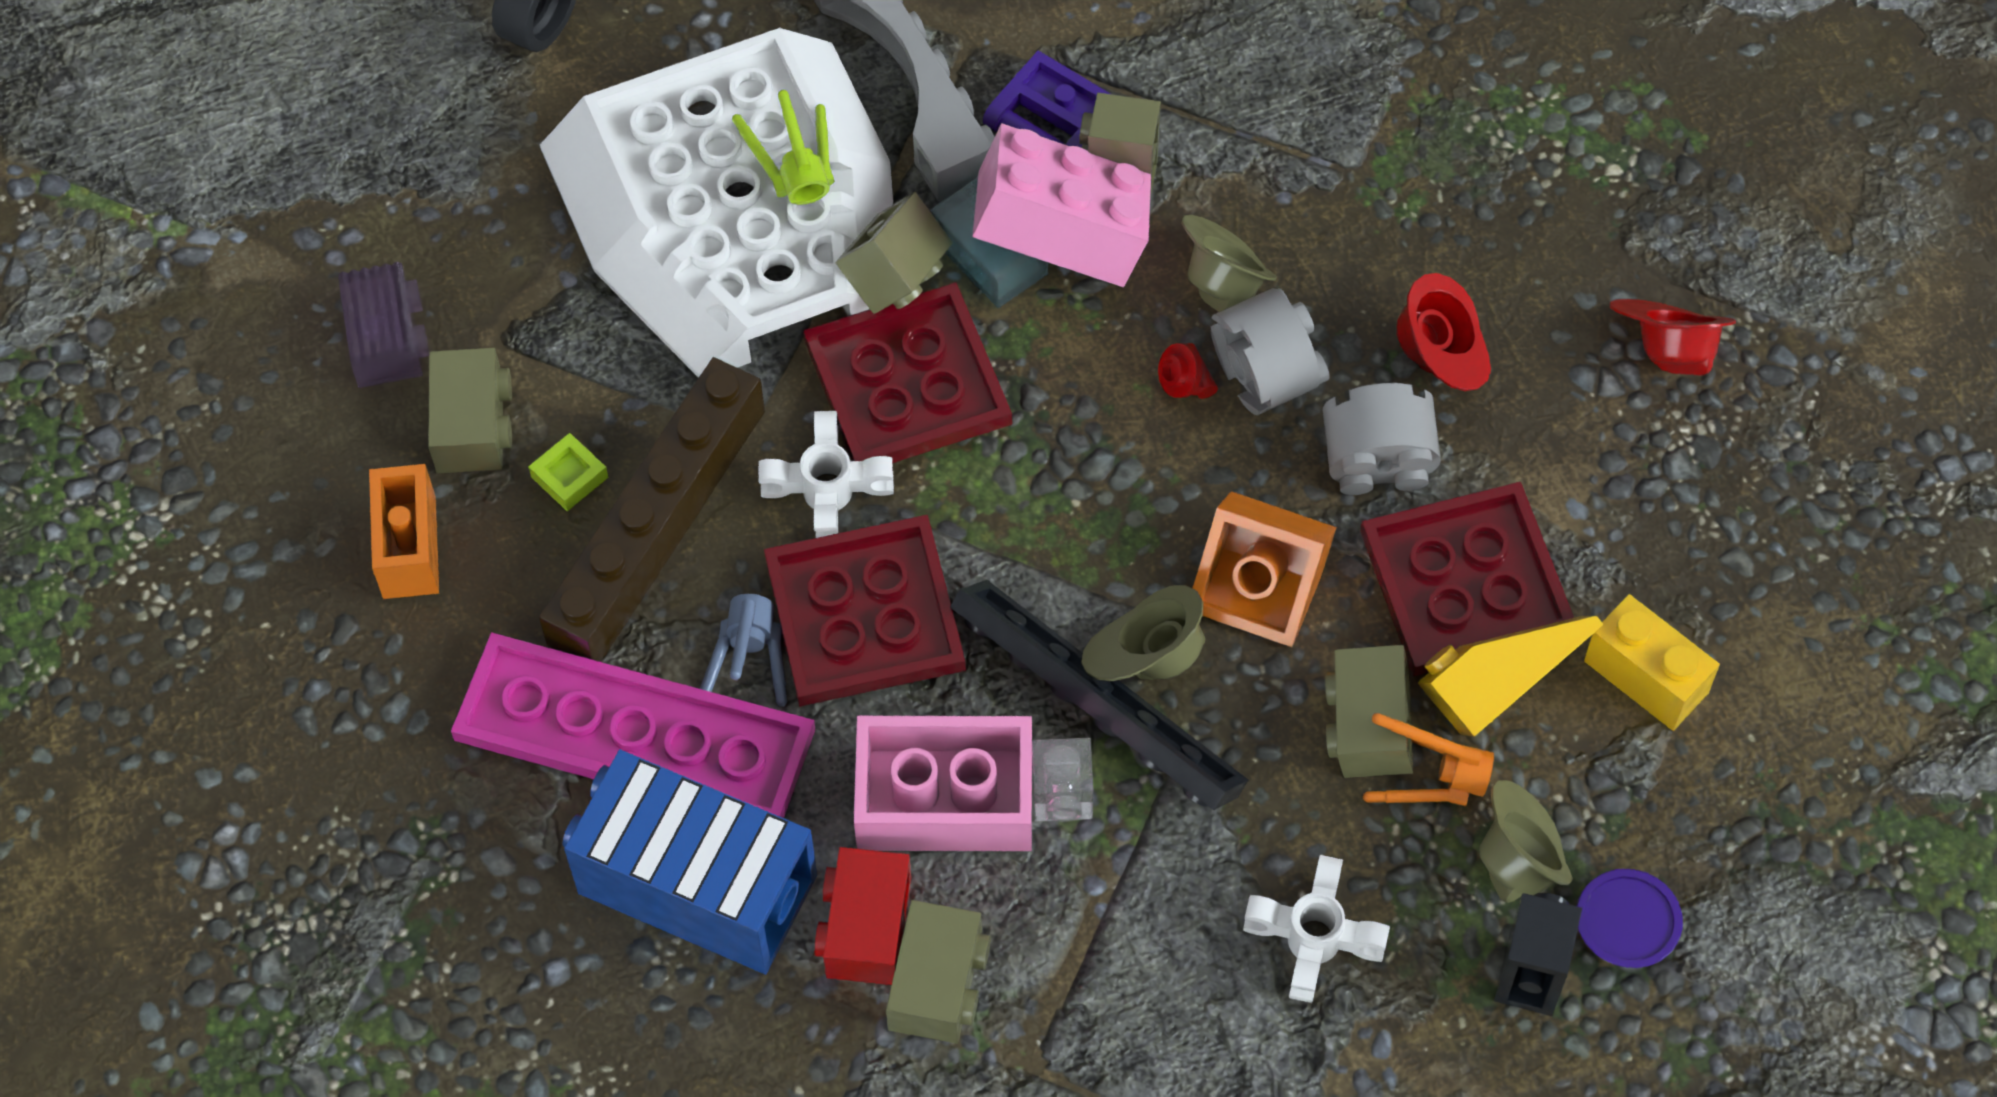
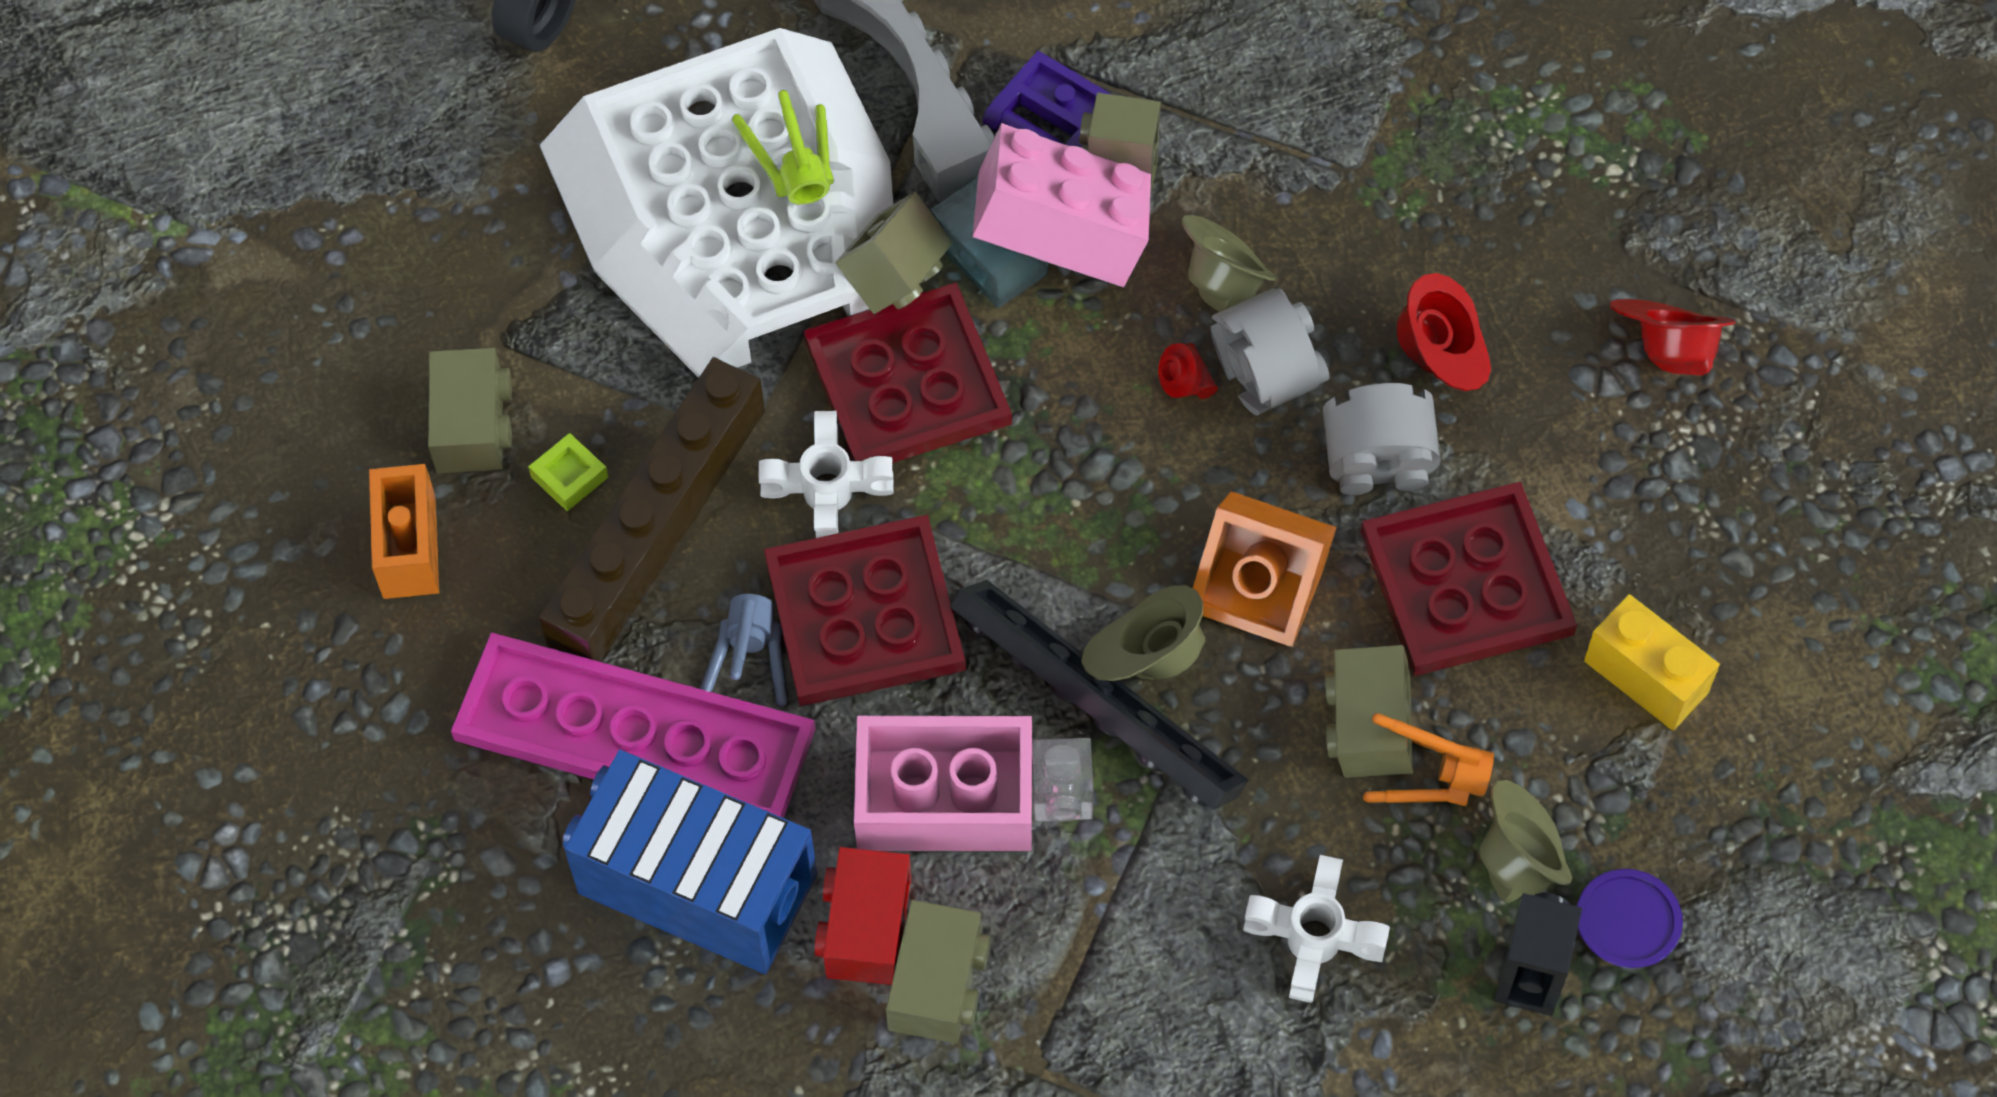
clear purple brick [338,262,430,388] -> none
yellow slope [1418,616,1604,737] -> none

